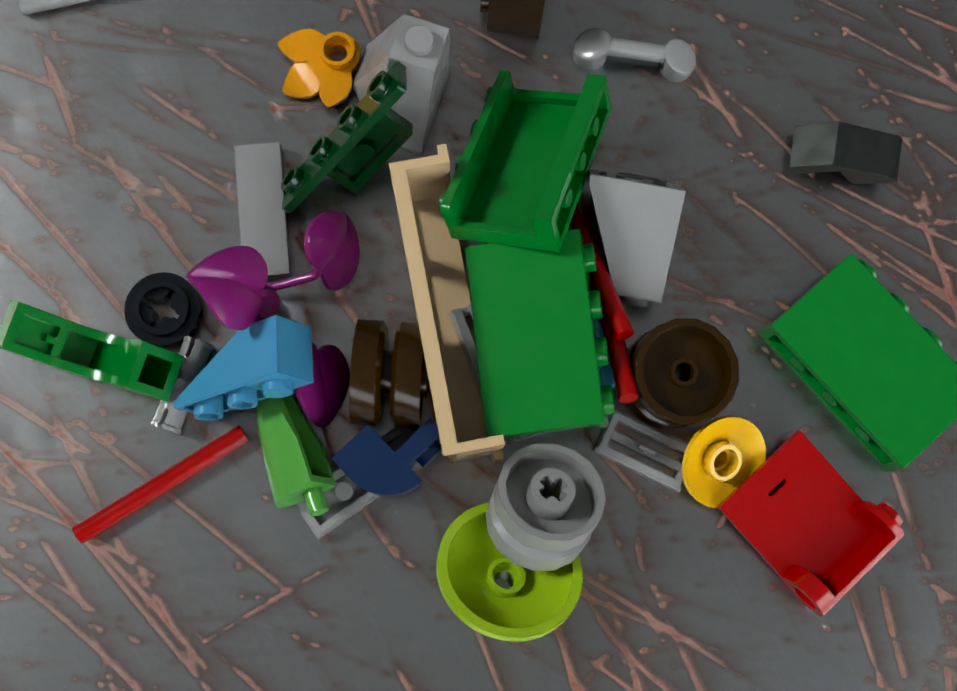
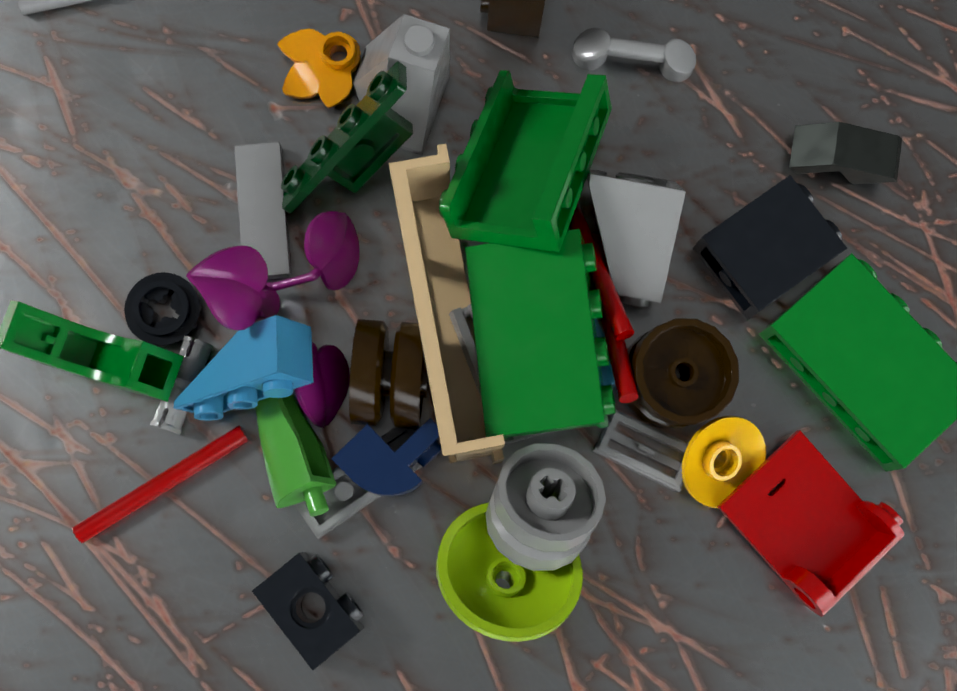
none -> black brick [252,552,364,670]
none -> black panel [693,175,847,320]

